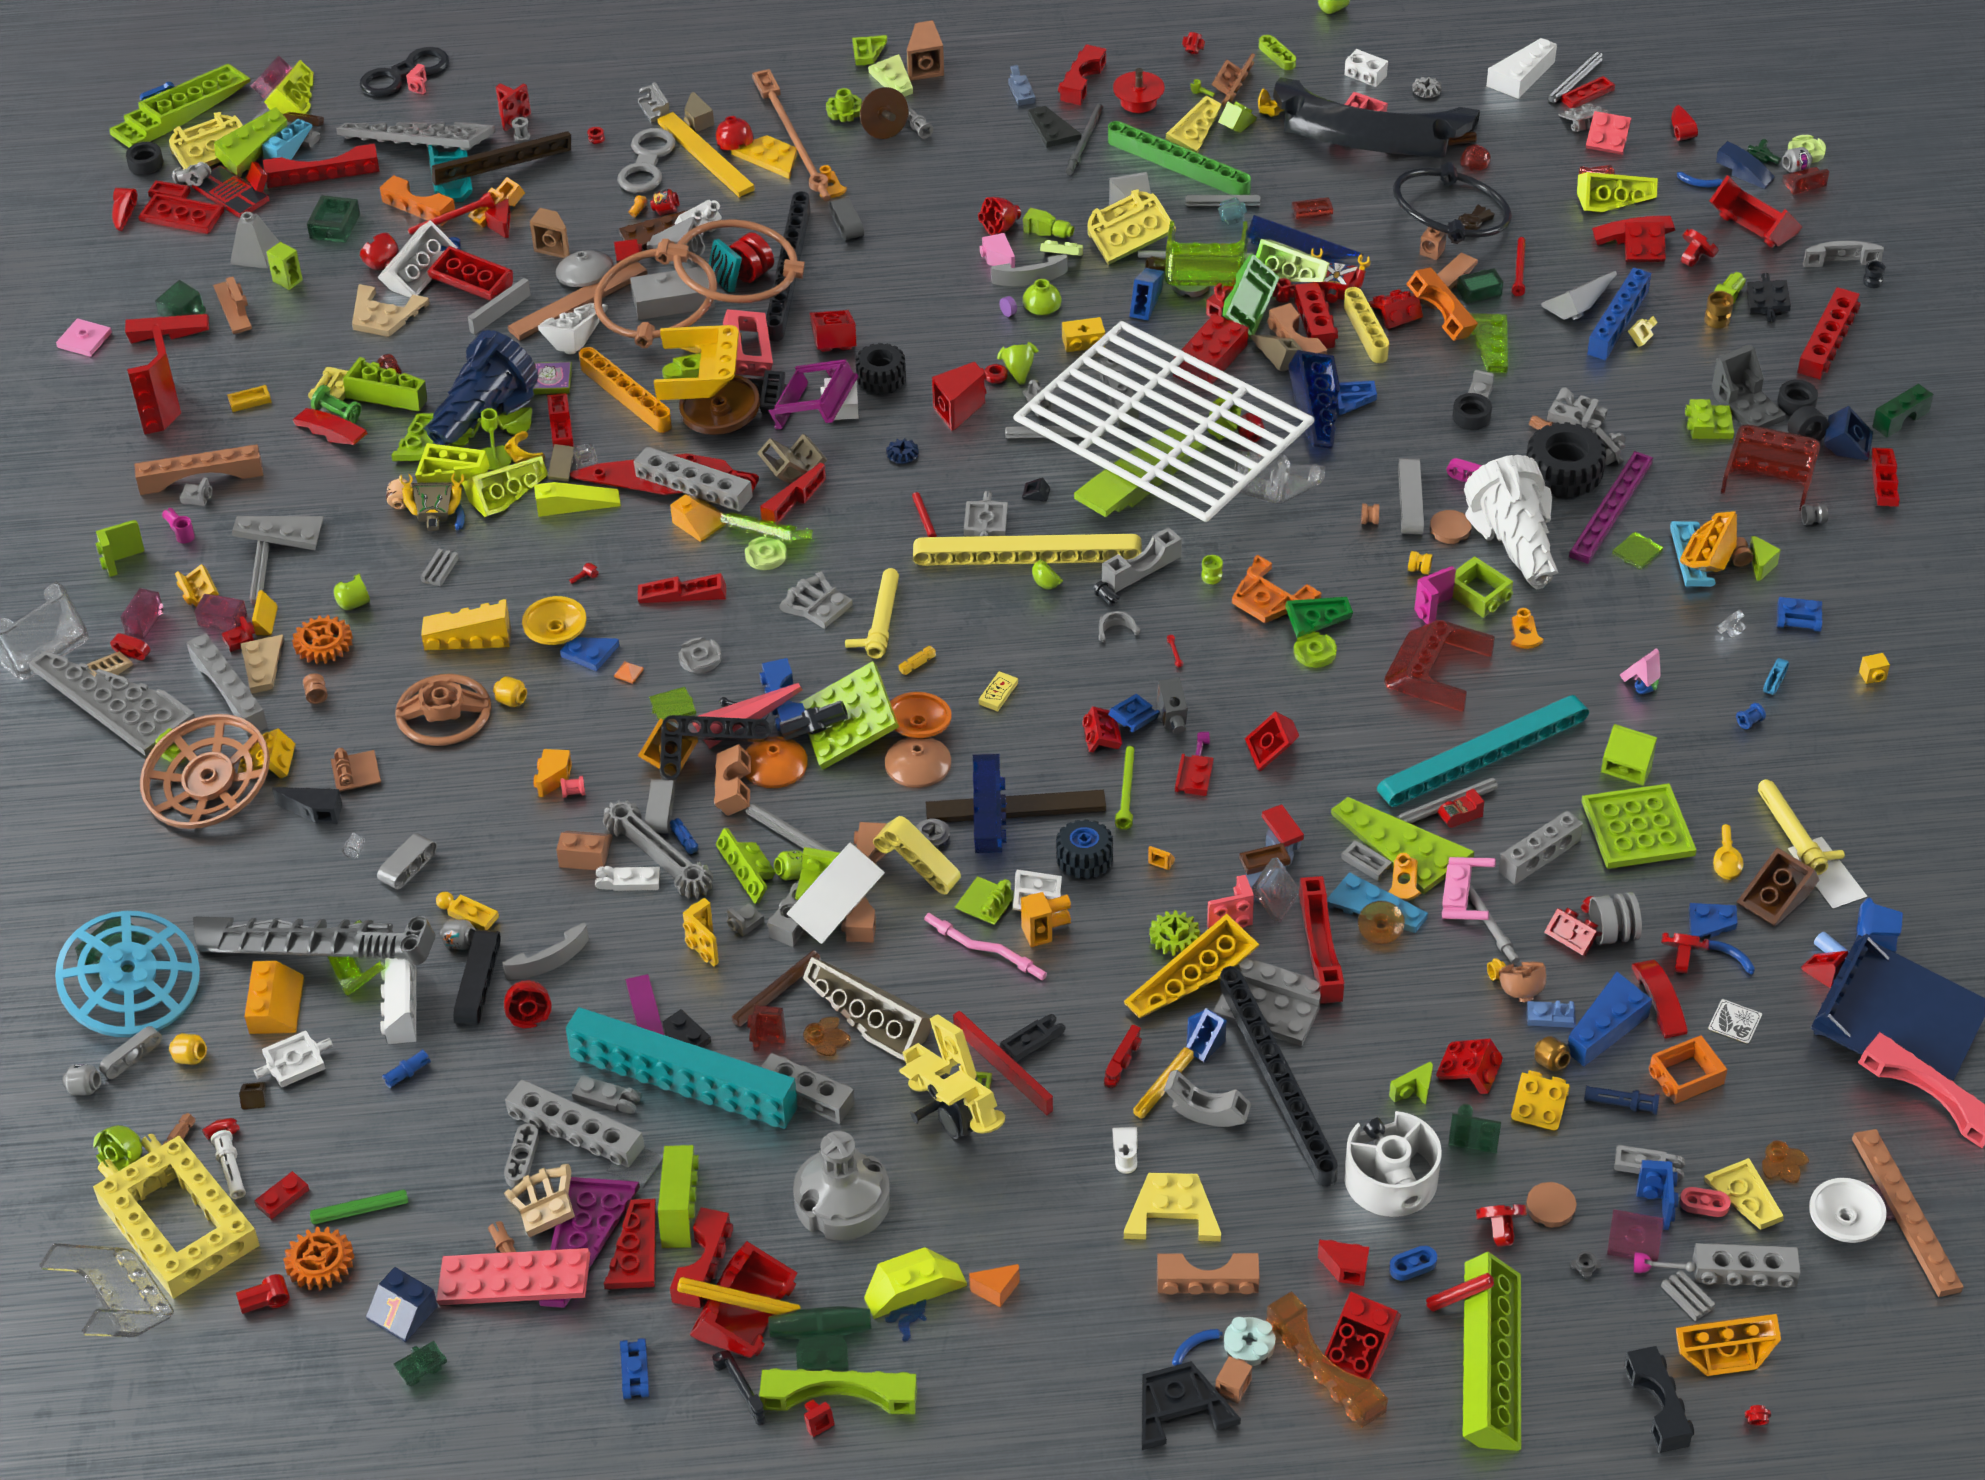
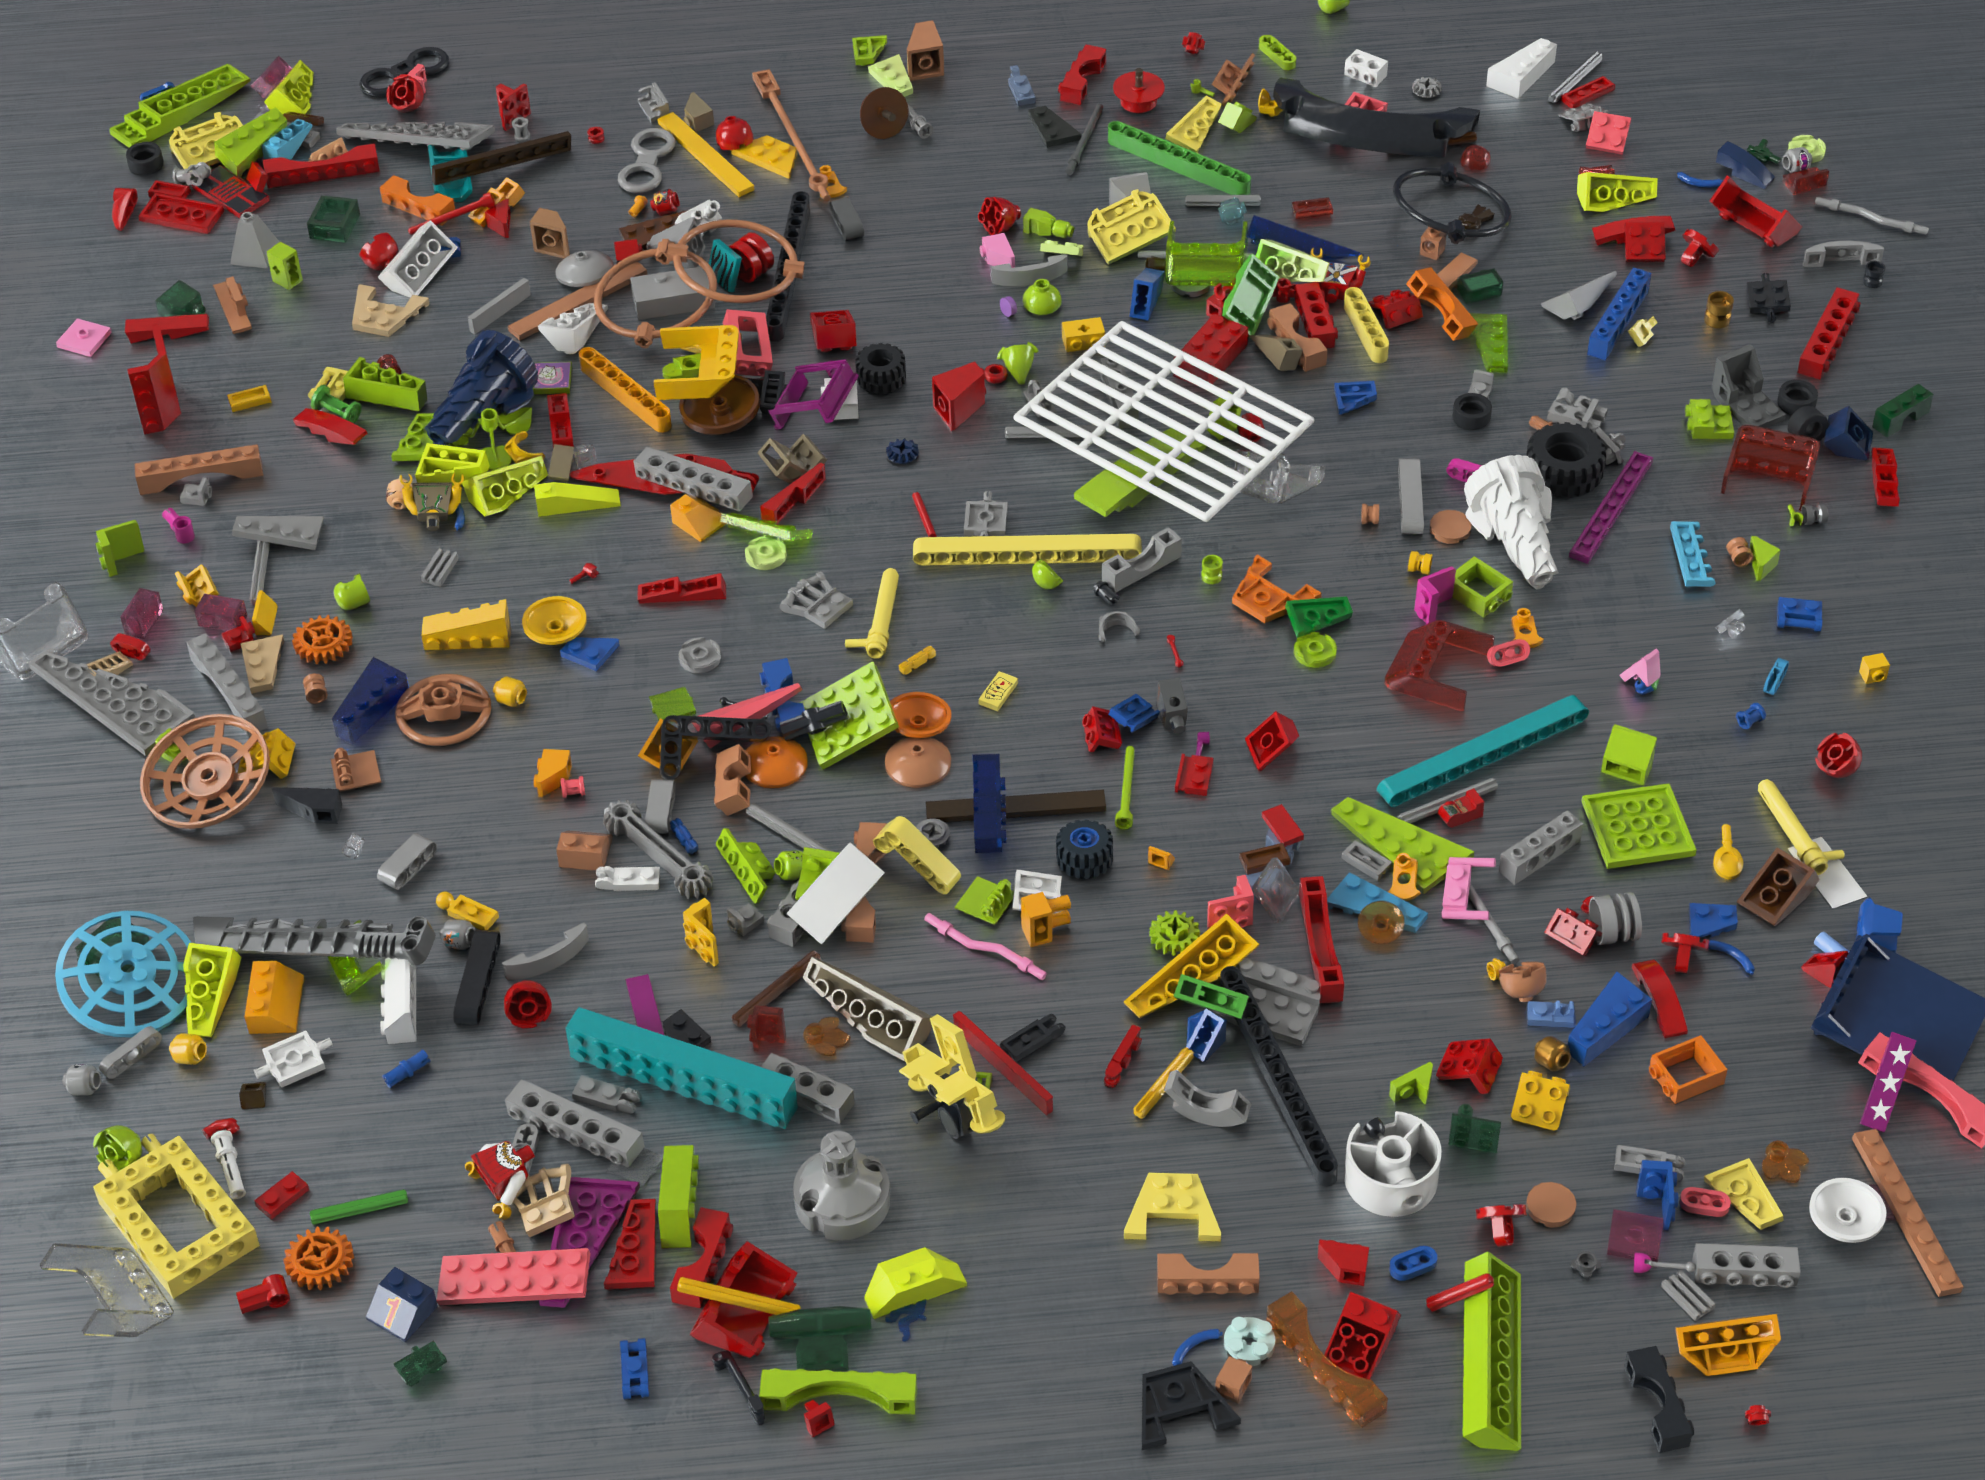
nougat axle [163,1113,195,1145] -> none
red brick [427,246,513,301] -> none
orange slope [614,661,644,684] -> none
lime plant [826,88,862,122] -> none
orange slope [969,1264,1020,1308] -> none
black slope [1022,477,1050,501] -> none
white piece [1112,1127,1138,1174] -> none
clear blue wedge [1288,350,1340,449] -> none
red bar [1512,237,1526,296] -> none
dark blue pin [1584,1085,1660,1115] -> none
clear neon green piece [1612,532,1663,570] -> none
red piece [1671,105,1698,141] -> none
light orange wedge [1680,511,1737,572] -> none
white sticker [1708,999,1762,1044] -> none
lime piece [1714,272,1746,304] -> none
none -> neon yellow wedge [183,943,242,1038]
none -> light nougat hinge [309,137,348,162]
none -> clear blue wedge [332,657,409,745]
none -> red cylinder [386,74,424,113]
none -> torso [465,1141,535,1220]
none -> bright green slope [1174,974,1249,1019]
none -> coral plate [1487,639,1530,667]
none -> lime hand [1788,504,1804,526]
none -> light grey bar [1815,197,1929,235]
none -> red cylinder [1815,733,1862,778]
none -> magenta tile [1860,1032,1917,1133]

